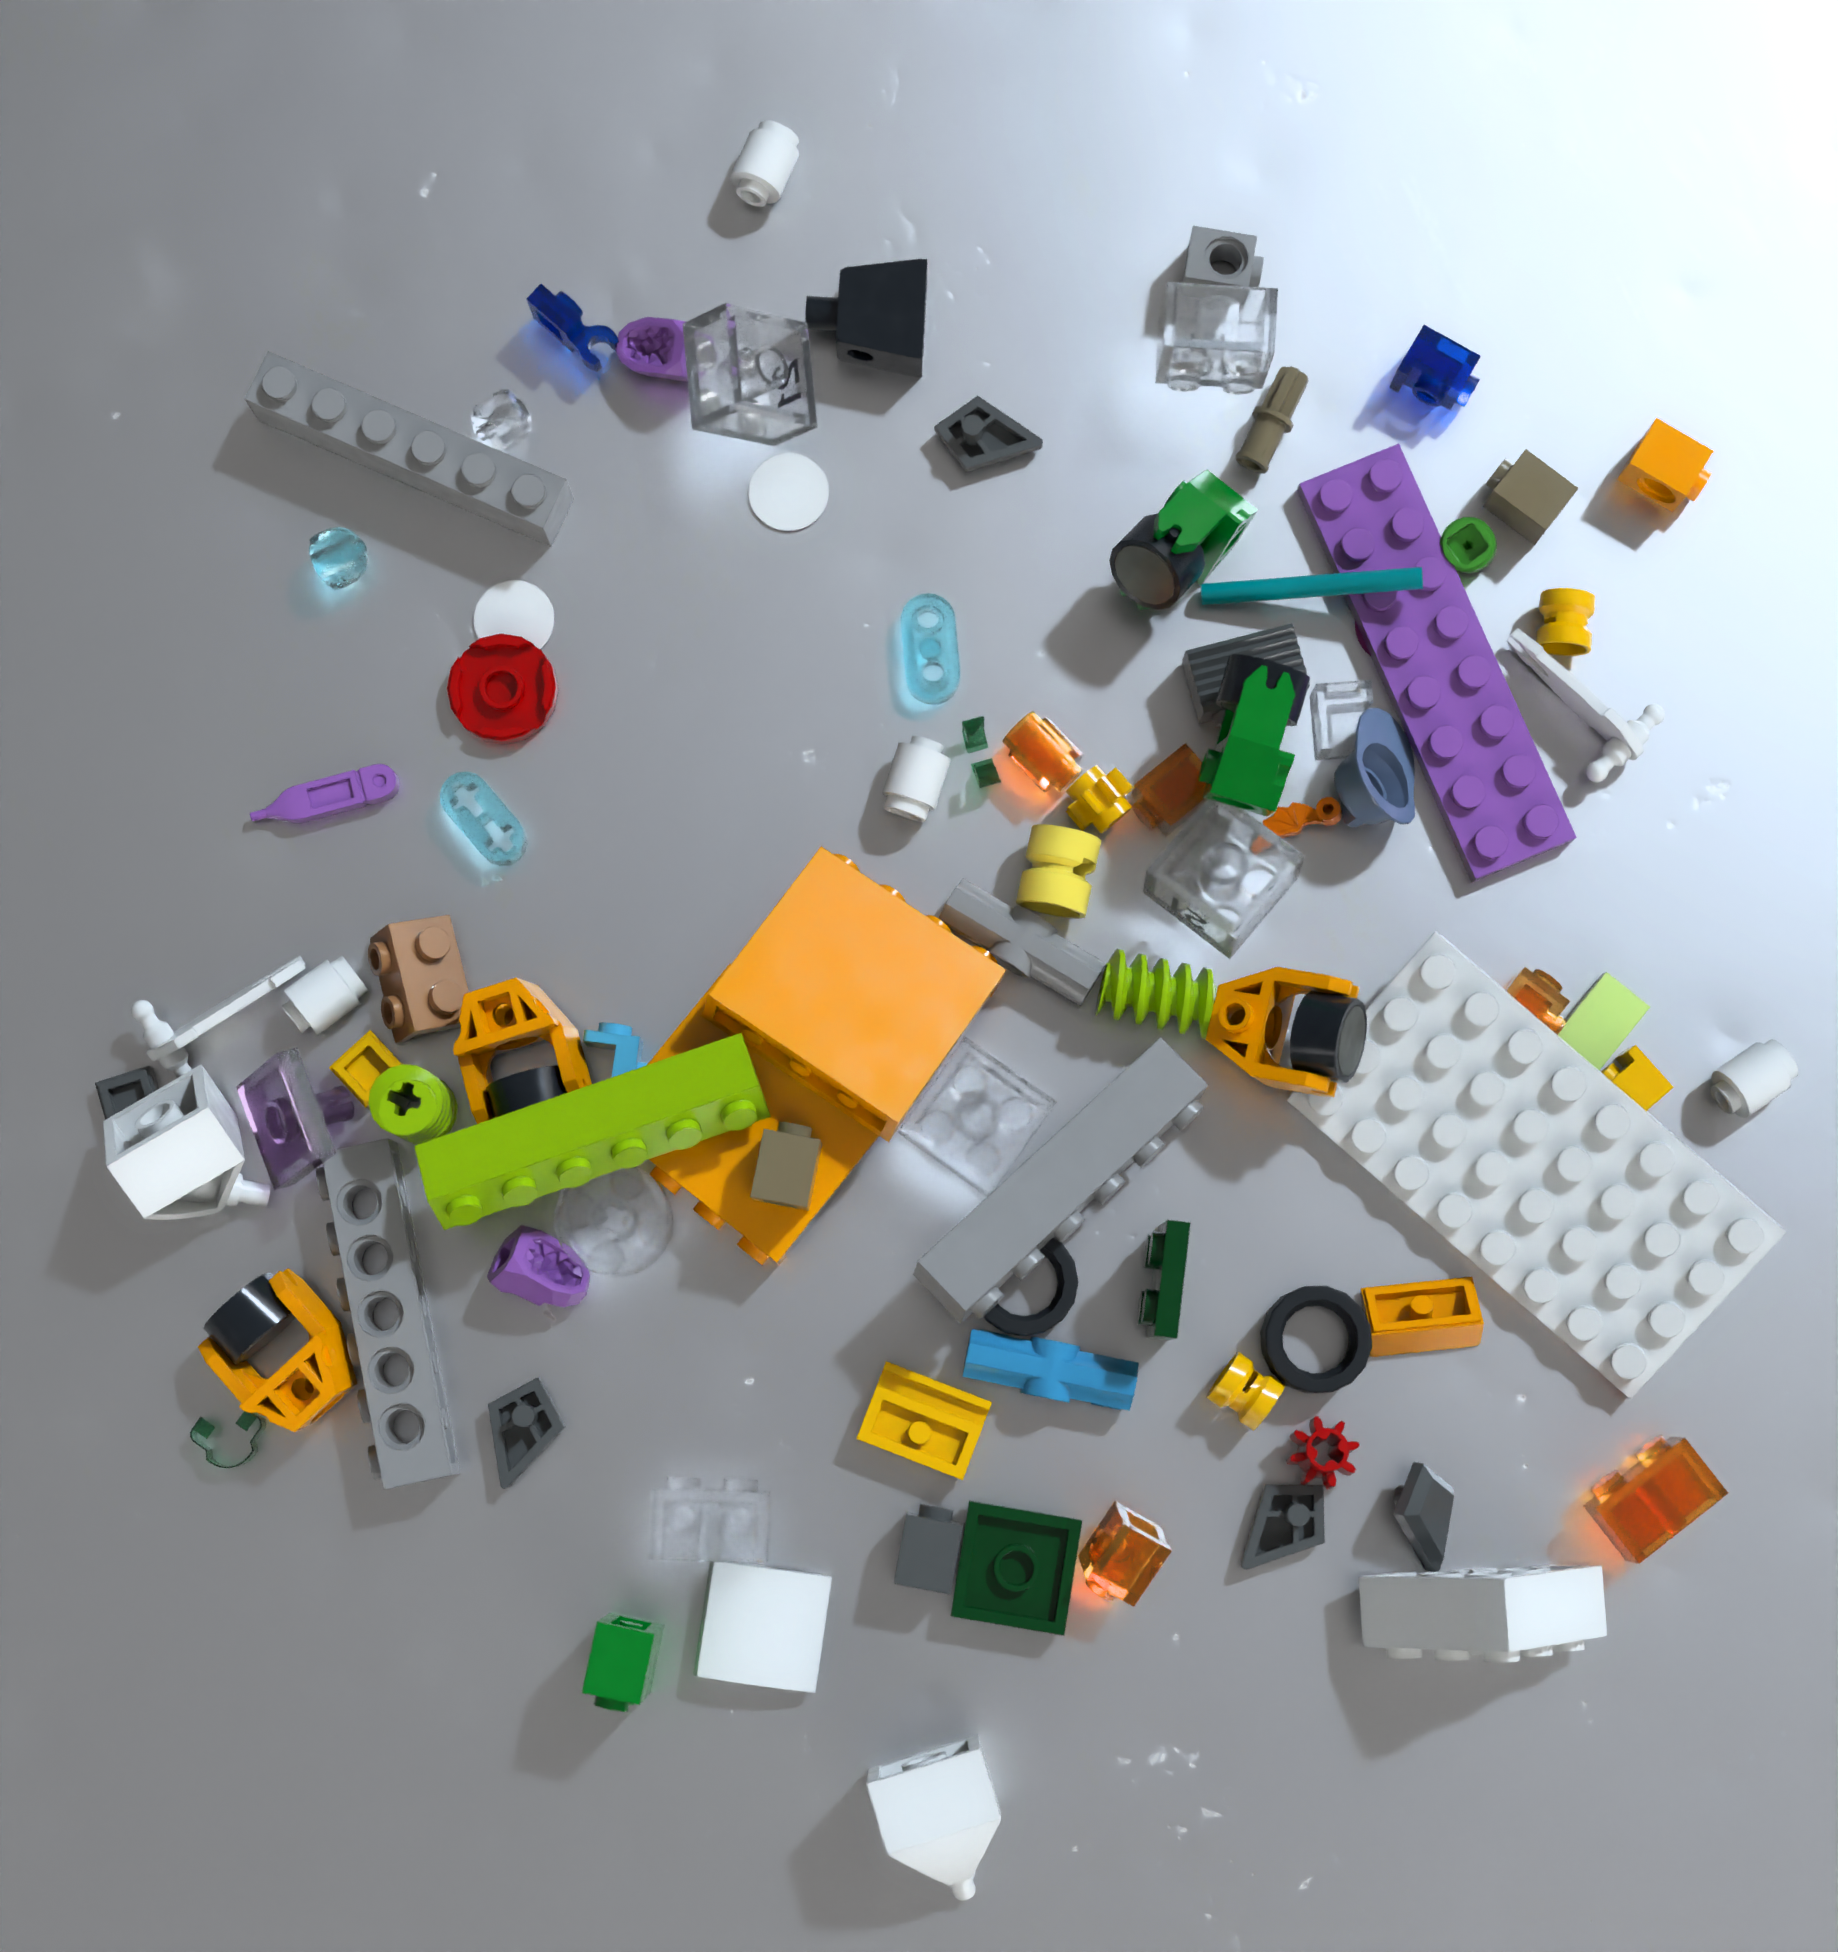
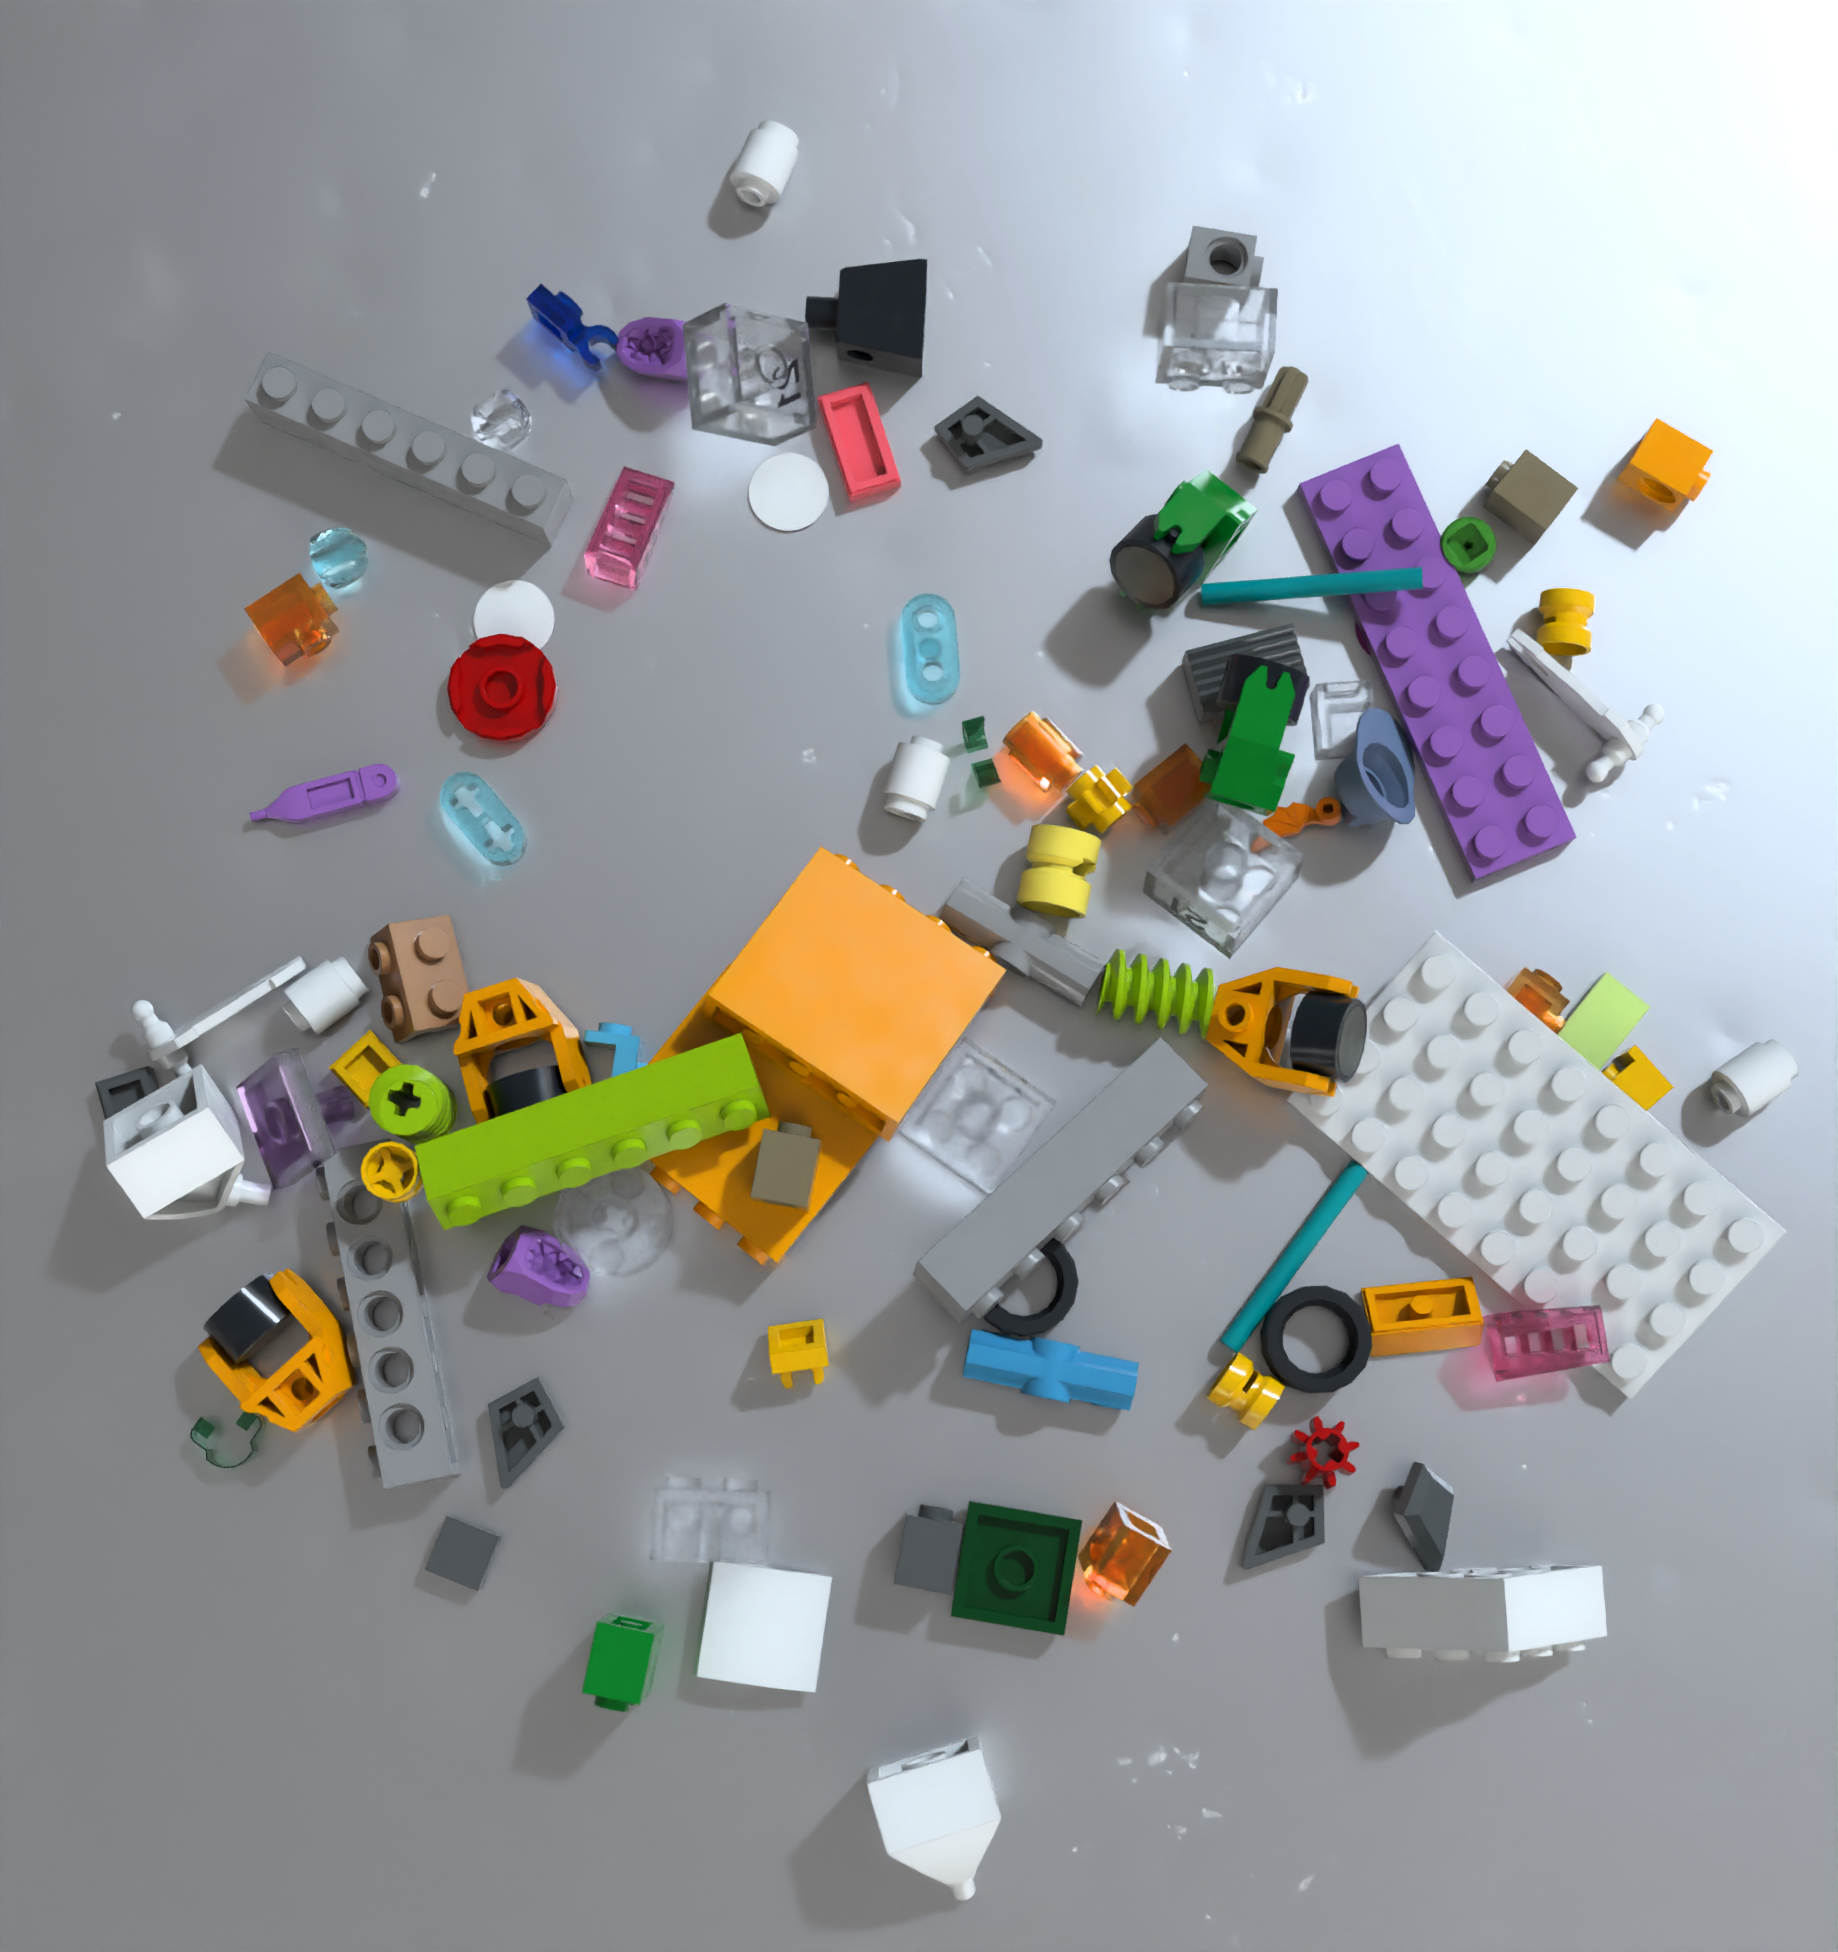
yellow plate [856,1361,992,1480] -> none
dark green plate [1137,1220,1191,1340] -> none
clear blue brick [1389,325,1481,410] -> none
clear orange brick [1583,1435,1728,1564] -> none
none -> clear orange brick [244,573,340,667]
none -> yellow wheel [361,1141,424,1203]
none -> dark grey tile [425,1515,502,1591]
none -> clear pink slope [585,466,675,590]
none -> yellow tile [768,1318,829,1389]
none -> coral tile [817,381,901,502]
none -> teal bar [1219,1160,1369,1353]
none -> clear pink slope [1482,1305,1610,1382]

